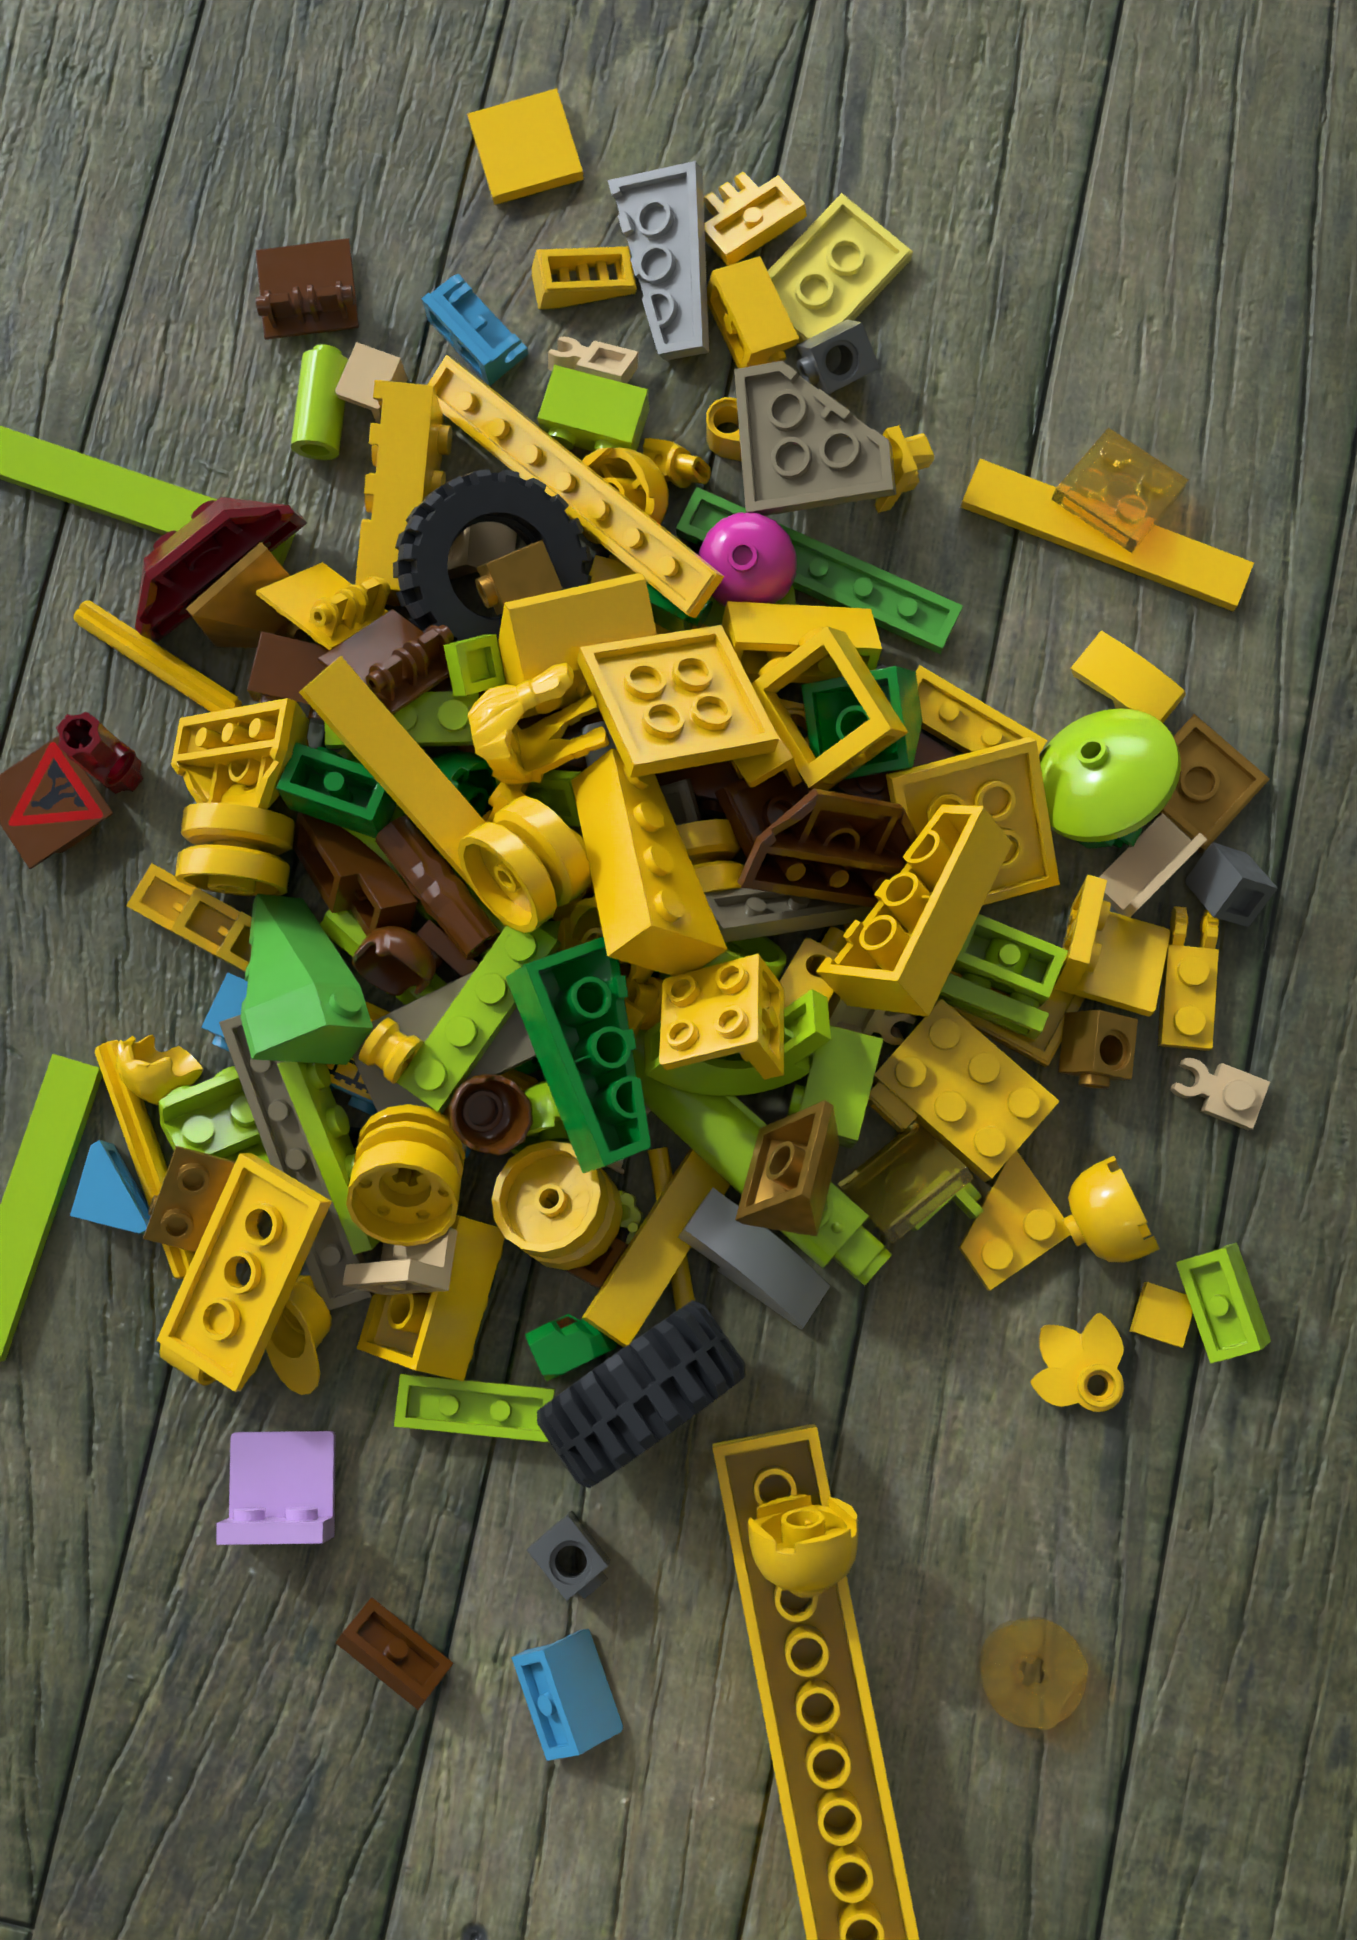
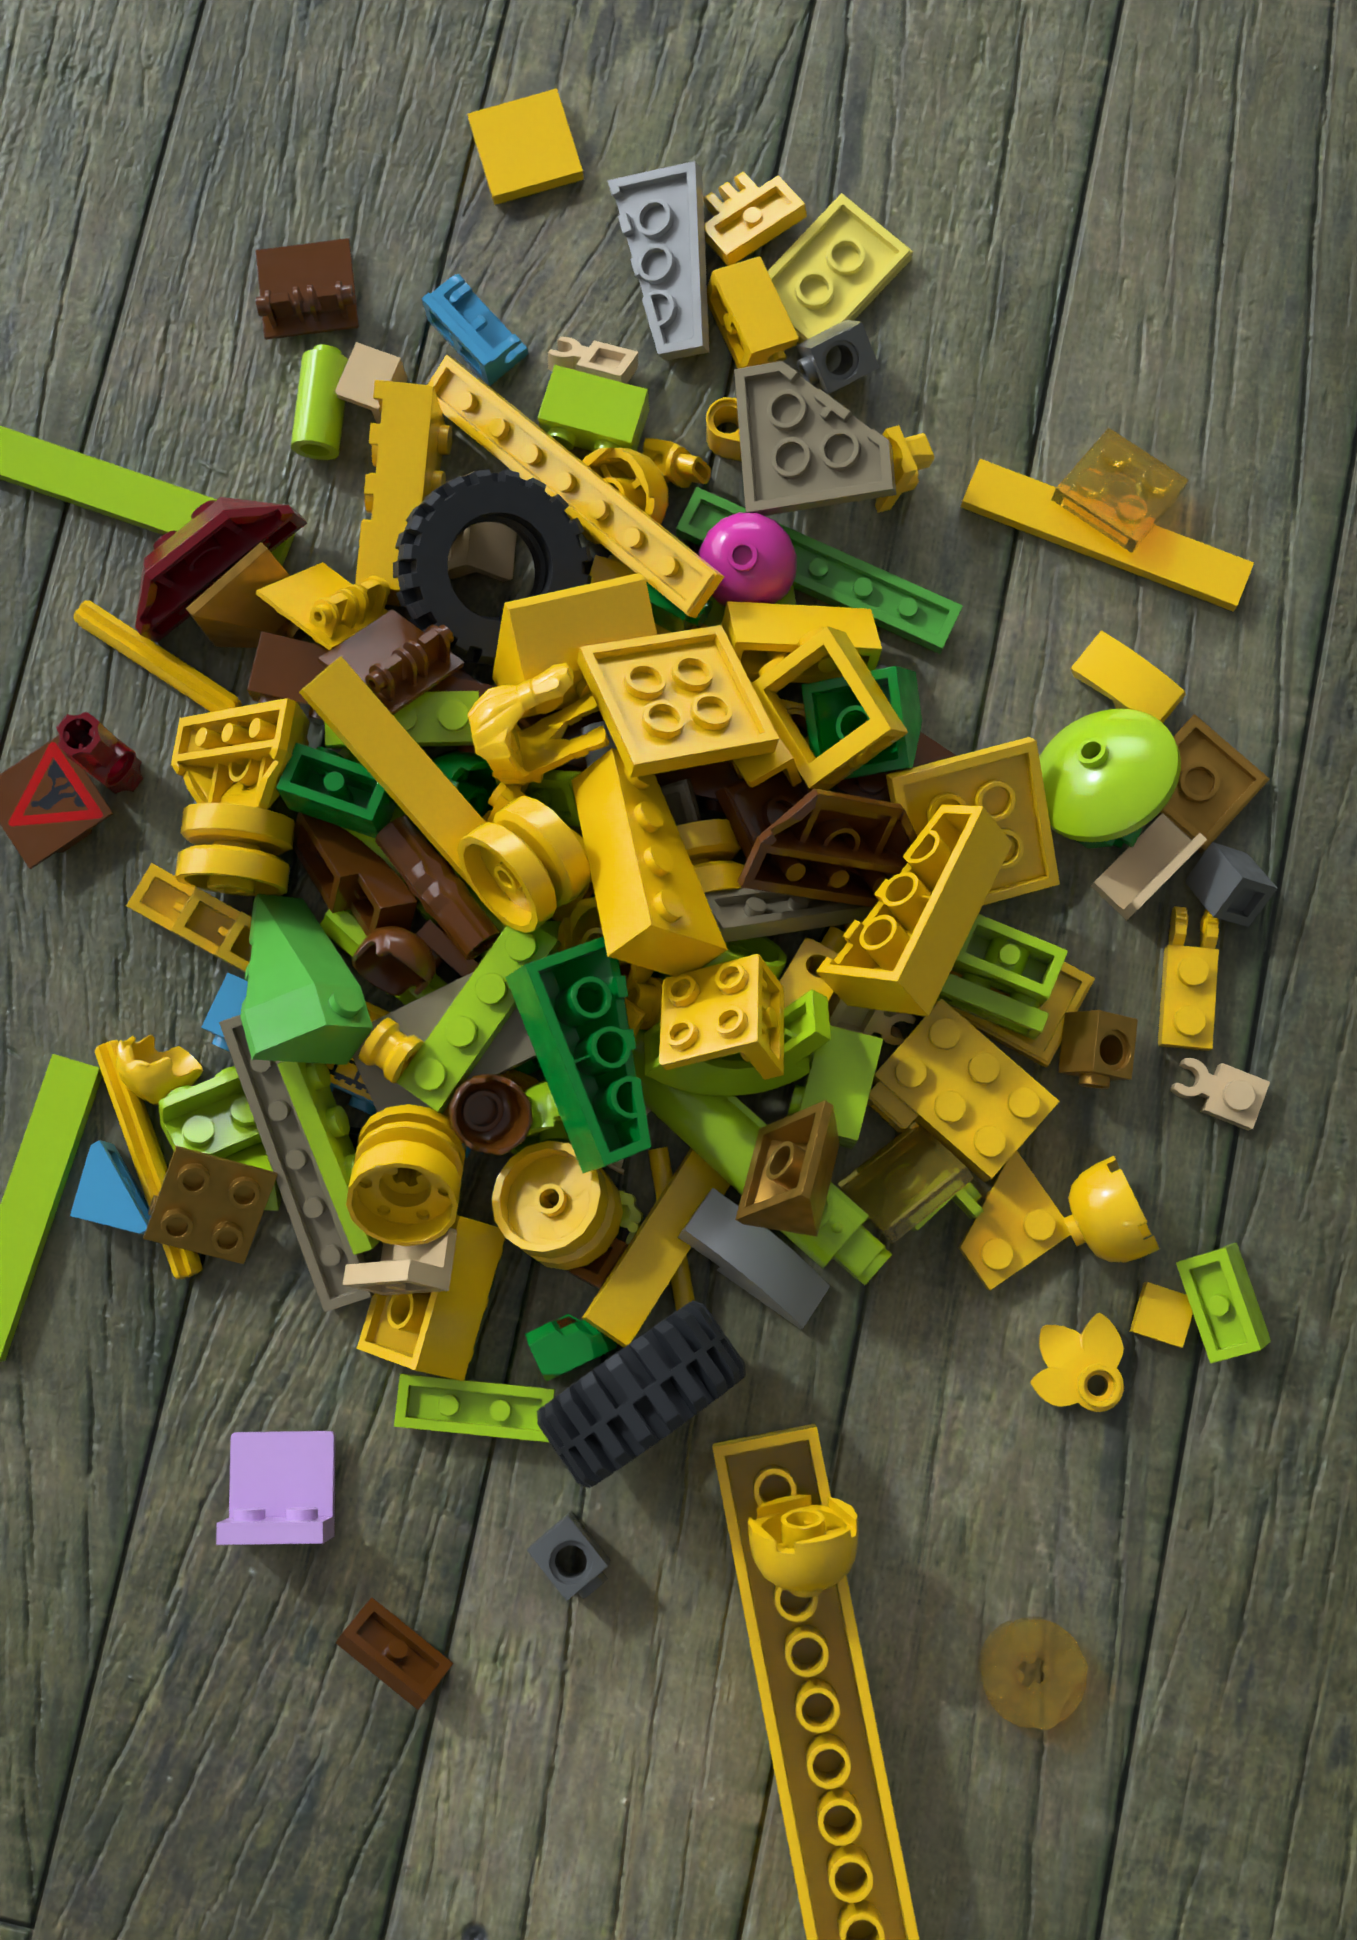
yellow hinge [156,1153,332,1392] -> none
yellow piece [266,1275,332,1395] -> none
lime plate [443,634,506,696] -> none
pearl gold brick [476,540,563,615] -> none
dark azure panel [511,1629,623,1761] -> none
yellow slope [531,246,637,310] -> none
yellow plate [916,665,1048,754] -> none
yellow bracket [1053,875,1170,1017] -> none

